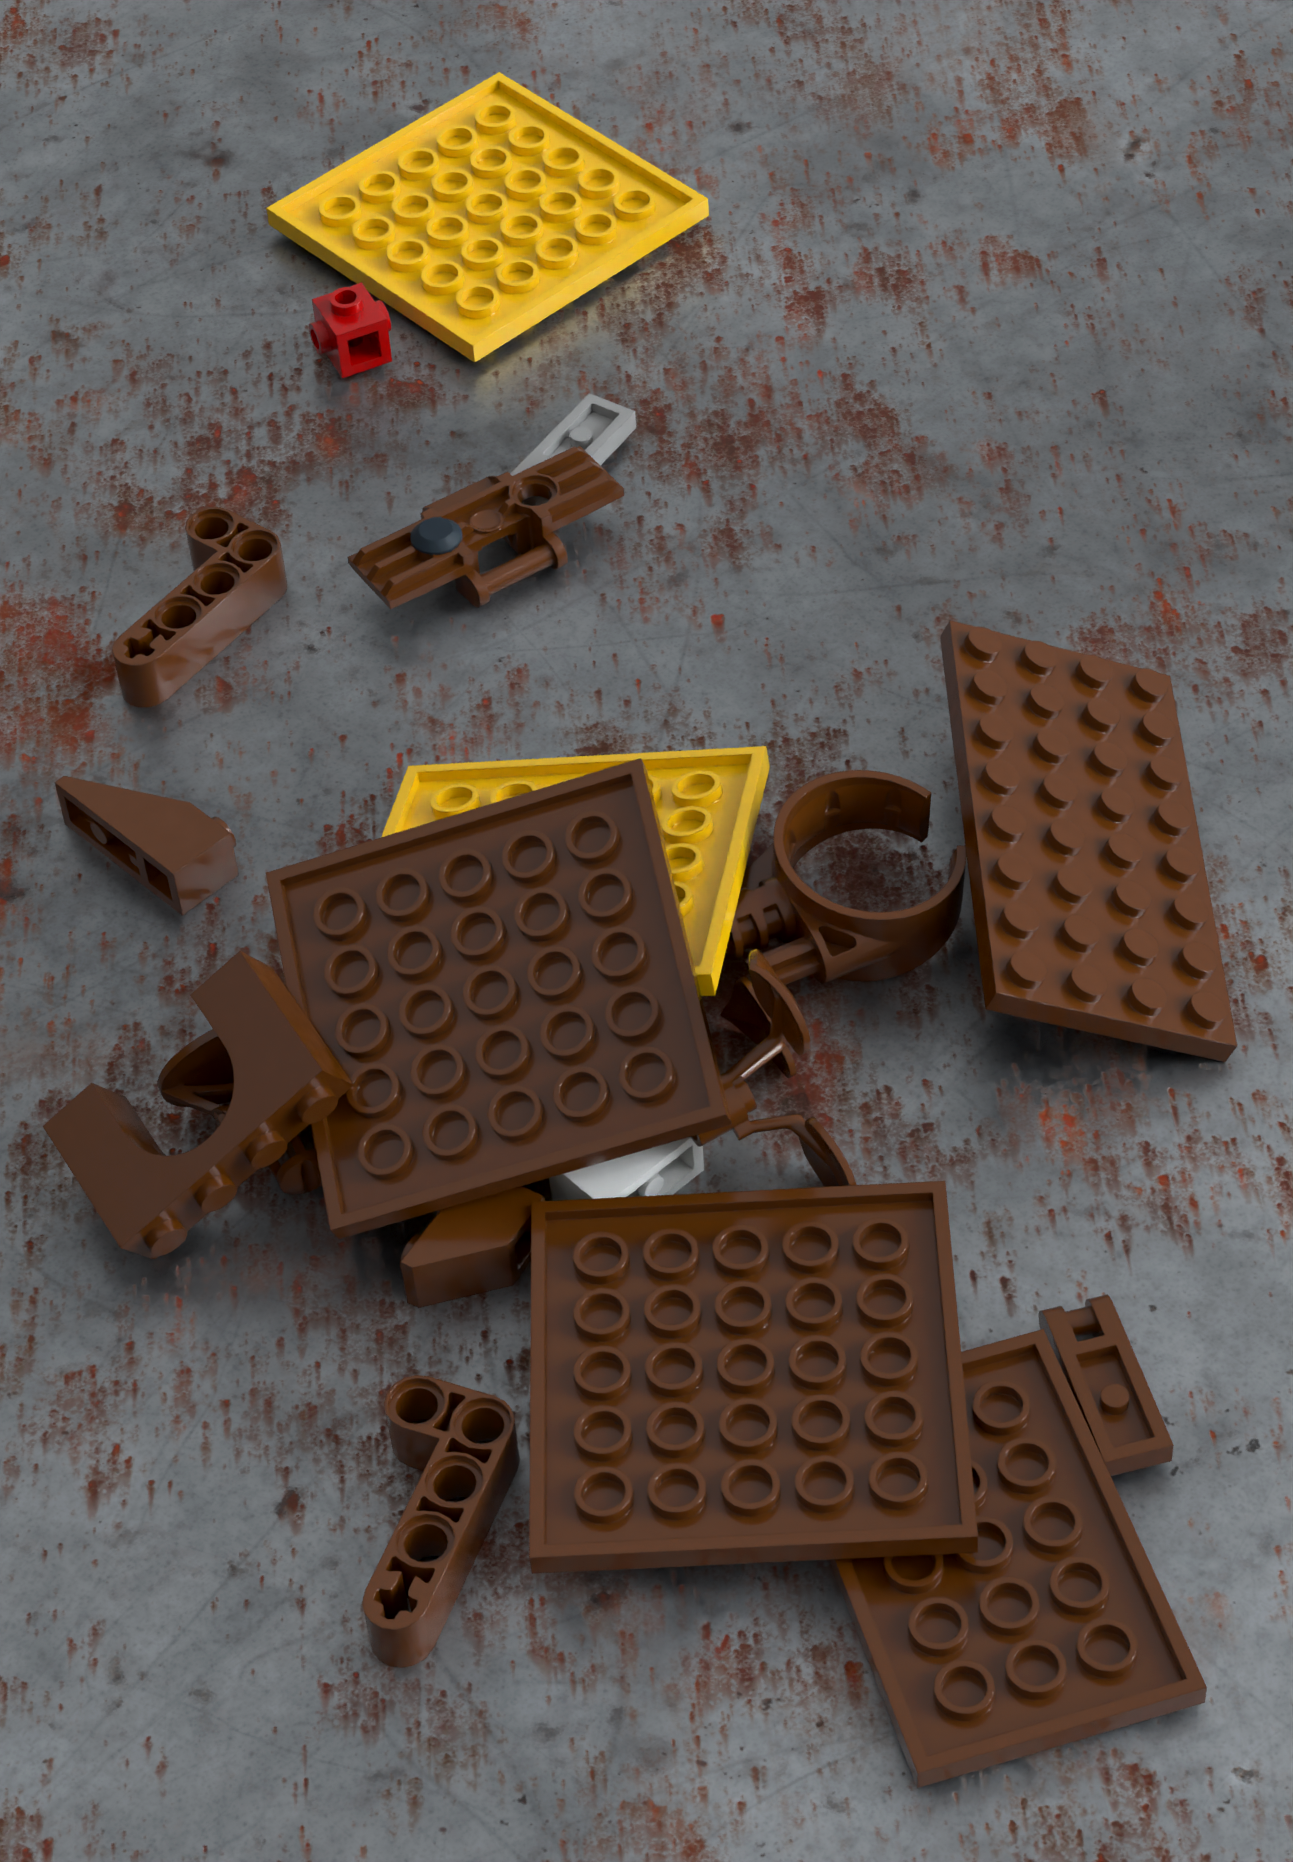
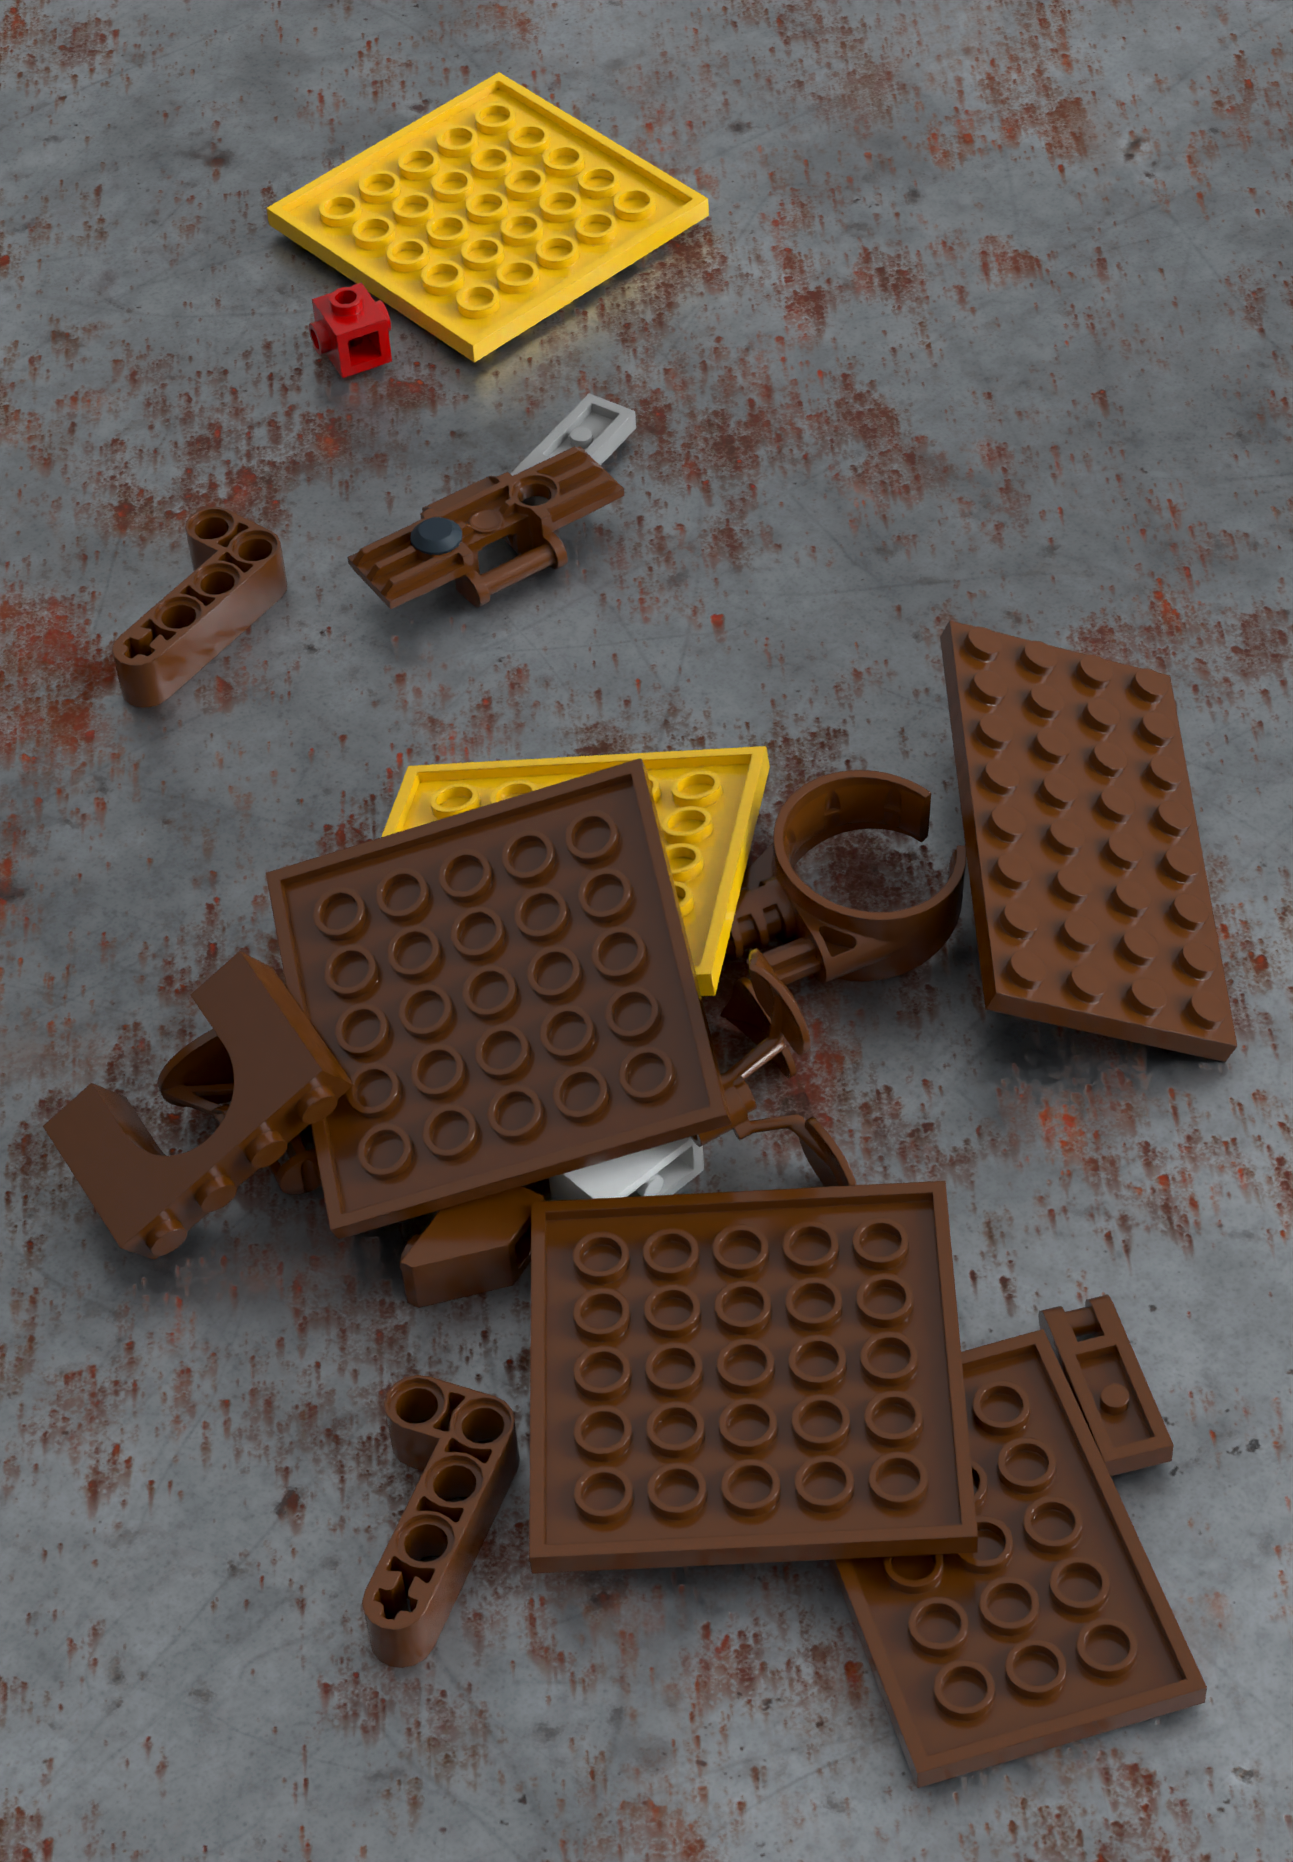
reddish brown slope [55,776,239,916] -> none

